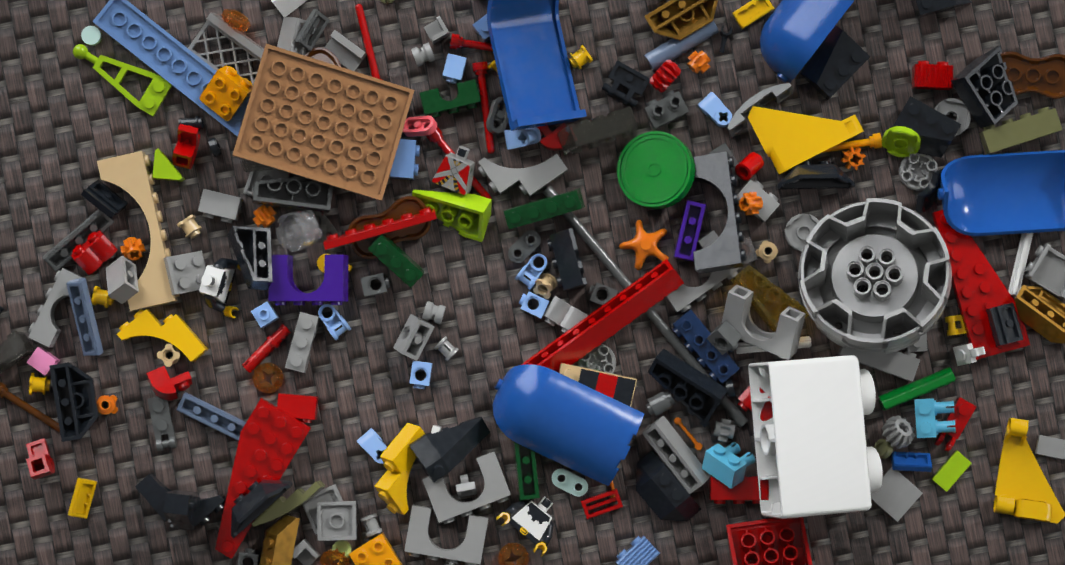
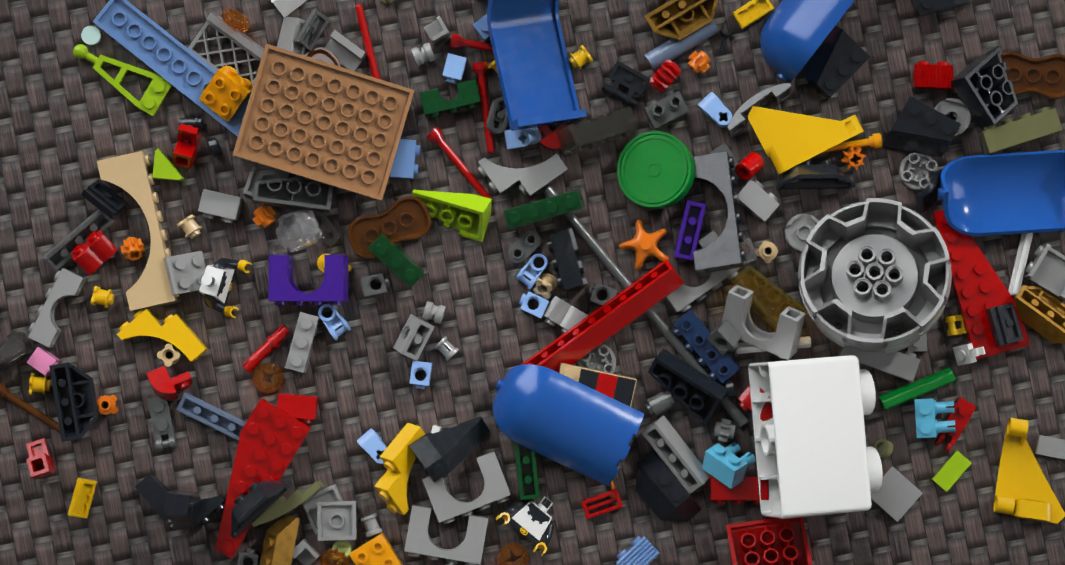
sand blue brick [66,278,104,356] -> none
light grey brick [106,256,139,304] -> none
black wedge [228,226,273,290] -> none
light blue brick [251,301,279,328] -> none
red plate [323,207,437,250] -> none
coral plate [402,115,437,137] -> none
torso [432,146,475,195] -> none
light grey tile [456,474,477,498] -> none
light aqua plate [552,468,588,497] -> none
orange hinge [674,417,702,450] -> none
orange gear [739,192,763,216] -> none
lime tile [882,126,921,157] -> none
light grey gear [882,415,915,449] -> none
blue plate [891,451,932,472] -> none

